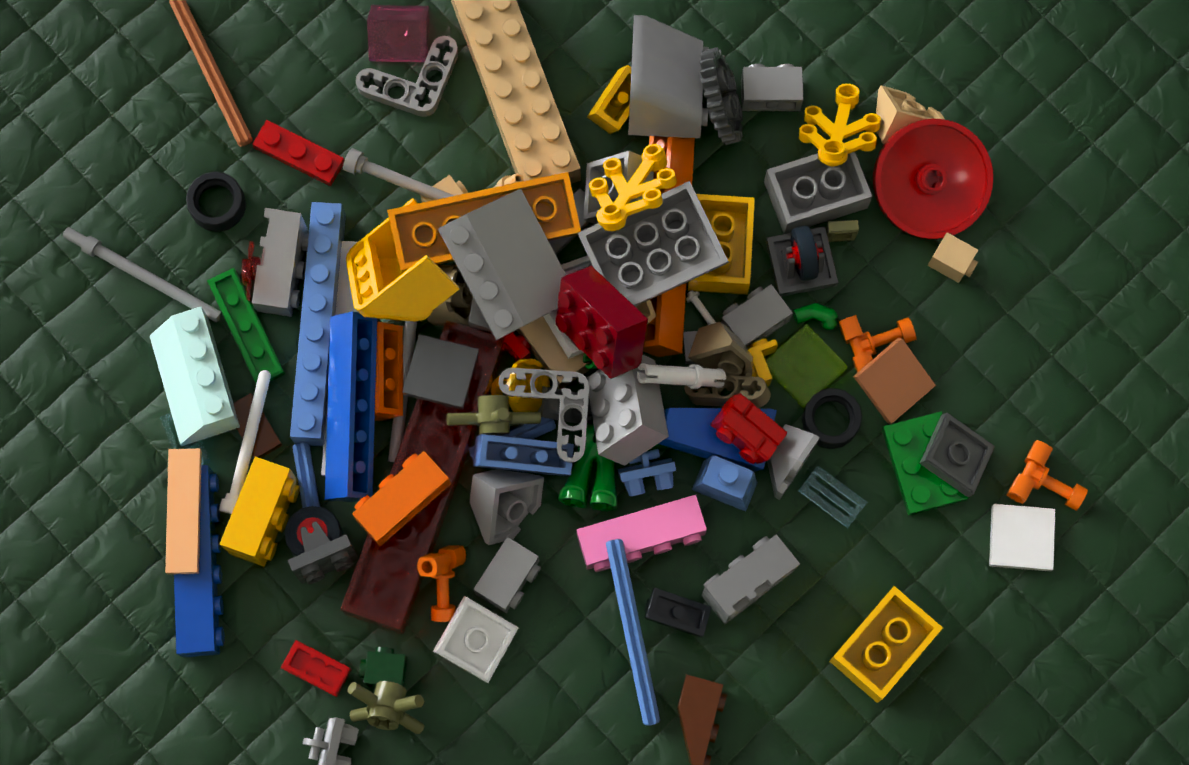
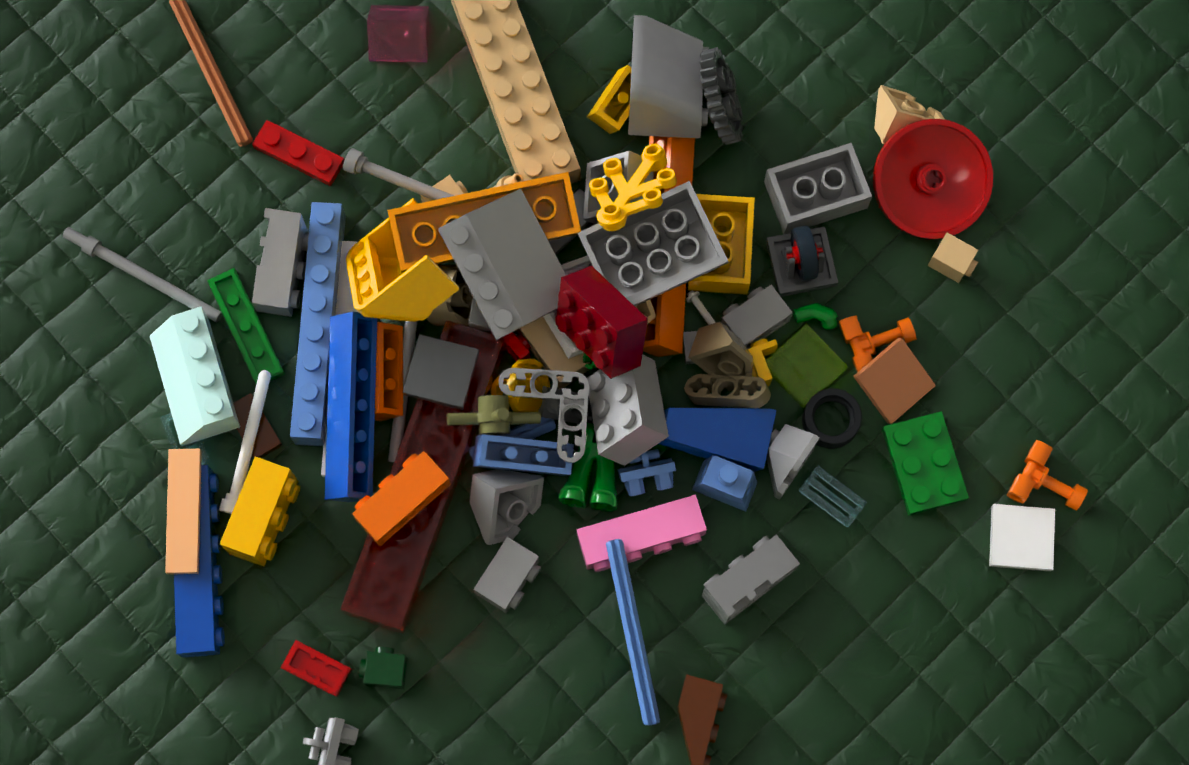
black tyre [186,172,246,232] -> none
clear red plate [241,241,261,301] -> none
dark grey plate [285,506,359,584] -> none
medium blue axle [292,442,320,508] -> none
olive bar [347,681,424,734] -> none
light grey beam [356,36,458,117] -> none
orange bar [417,545,466,622] -> none
white tile [433,596,519,683] -> none
white pin [637,363,726,389] -> none
black plate [644,588,712,637] -> none
red brick [711,393,787,464] -> none
light grey brick [741,64,803,111] -> none
yellow plant [799,84,881,167] -> none
olive tile [826,220,859,242] -> none
yellow brick [829,586,943,703] -> none
dark grey tile [919,412,995,497] -> none

